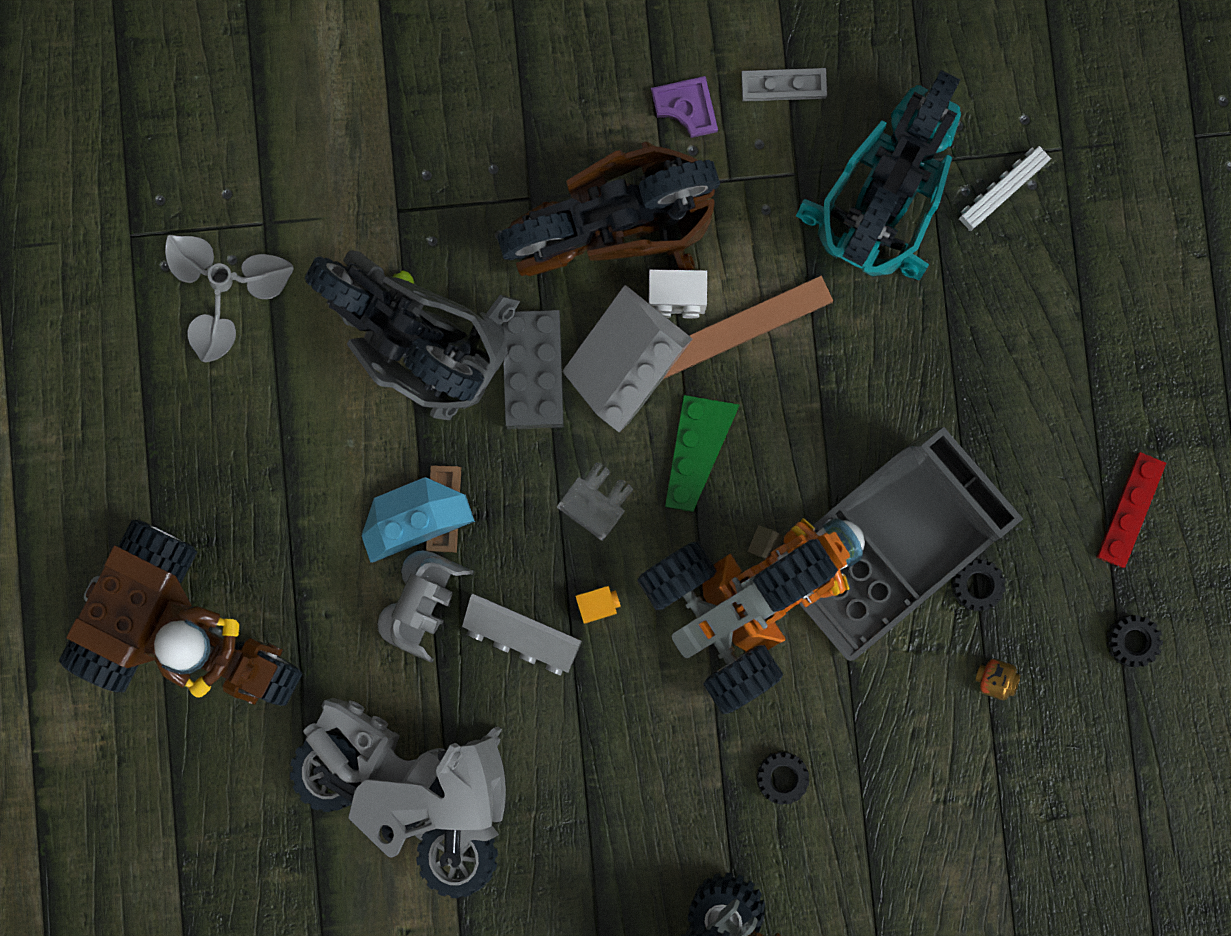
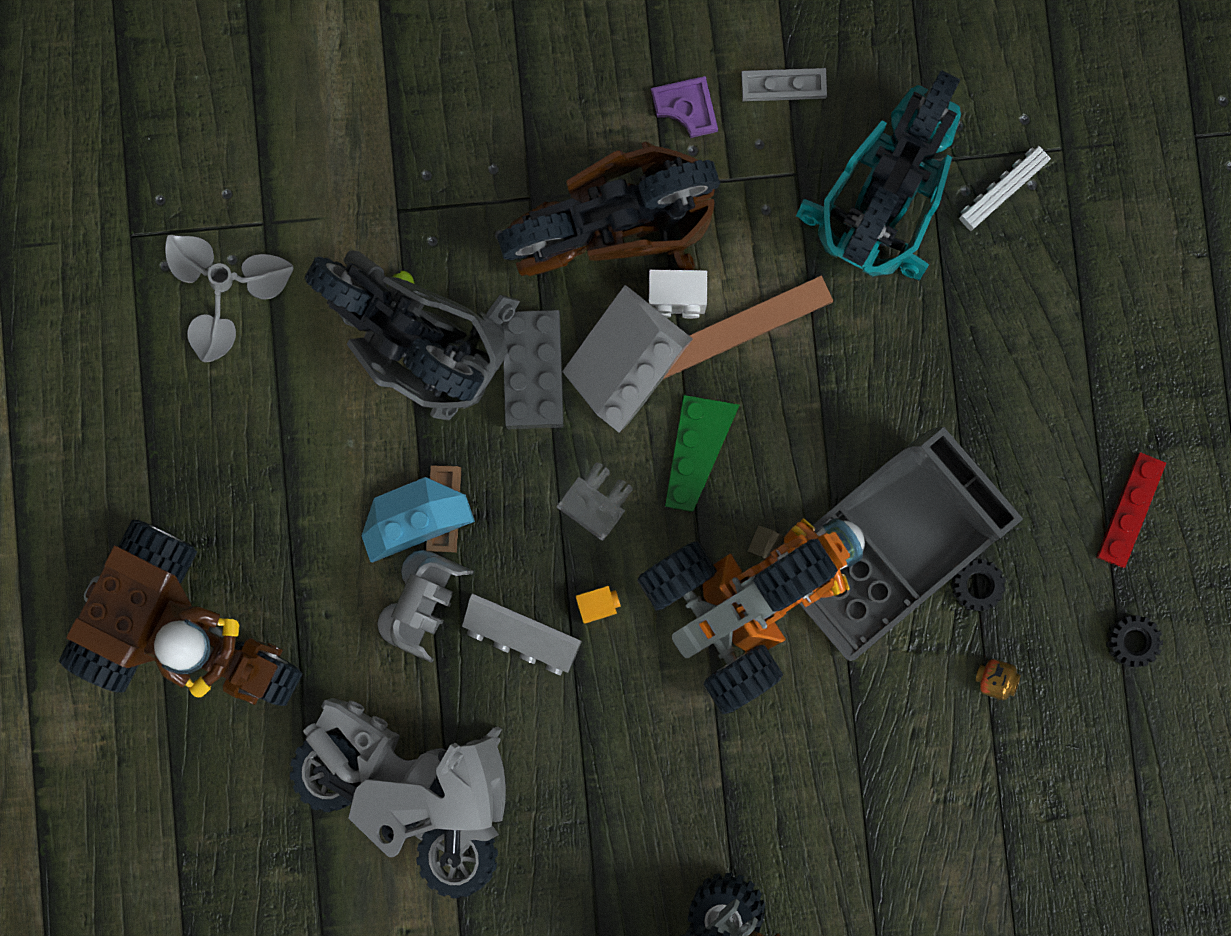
black tyre [757,752,809,805] -> none

